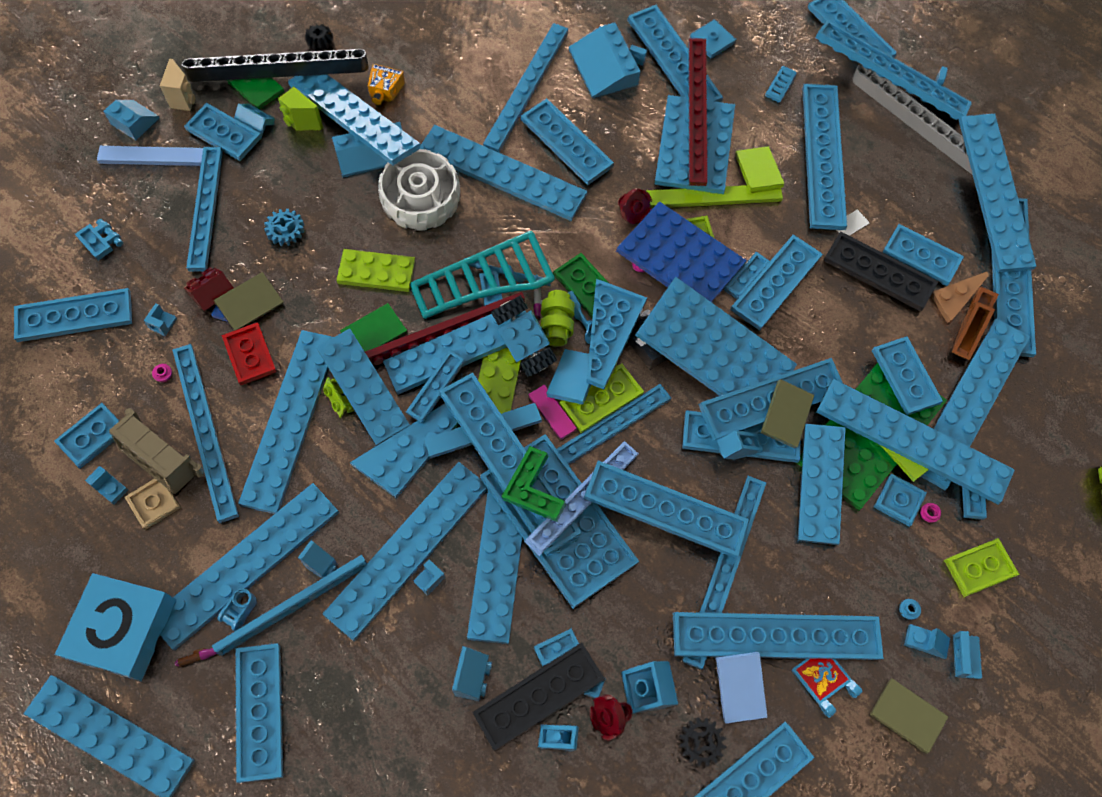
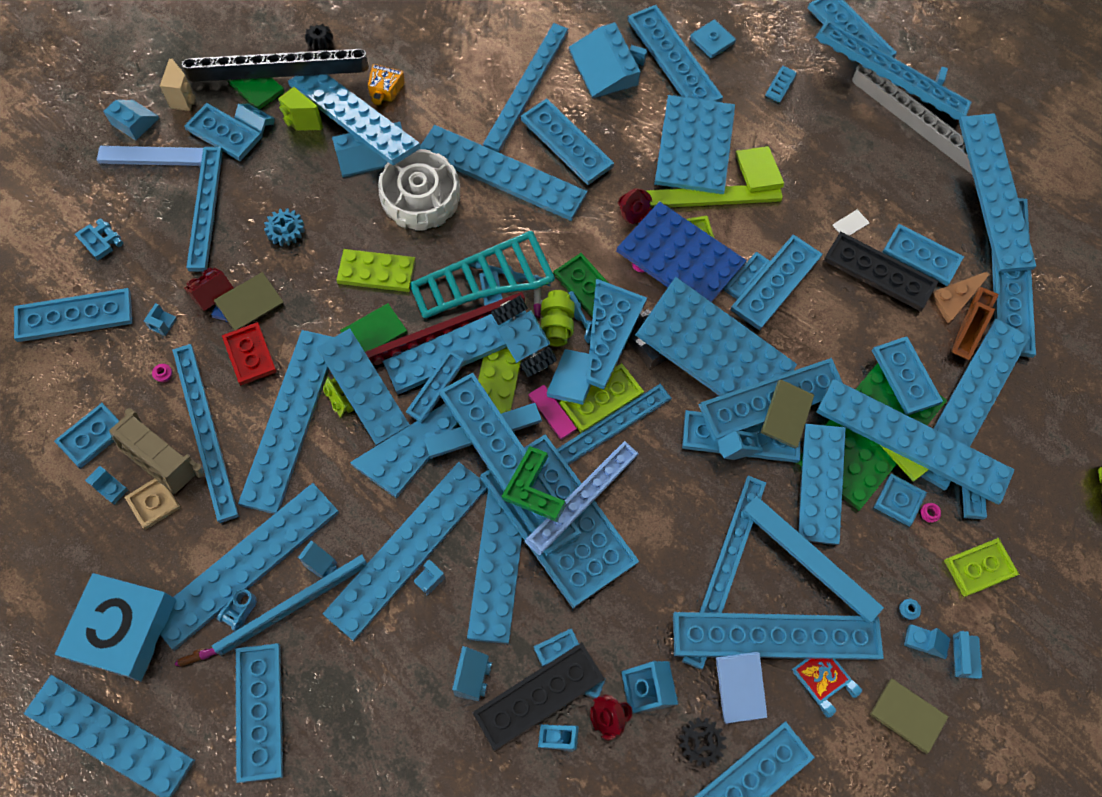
dark azure plate [583,460,749,558] -> none
dark red plate [688,38,707,186] -> none
dark azure plate [803,84,847,230] -> none
none -> dark azure tile [742,496,884,624]

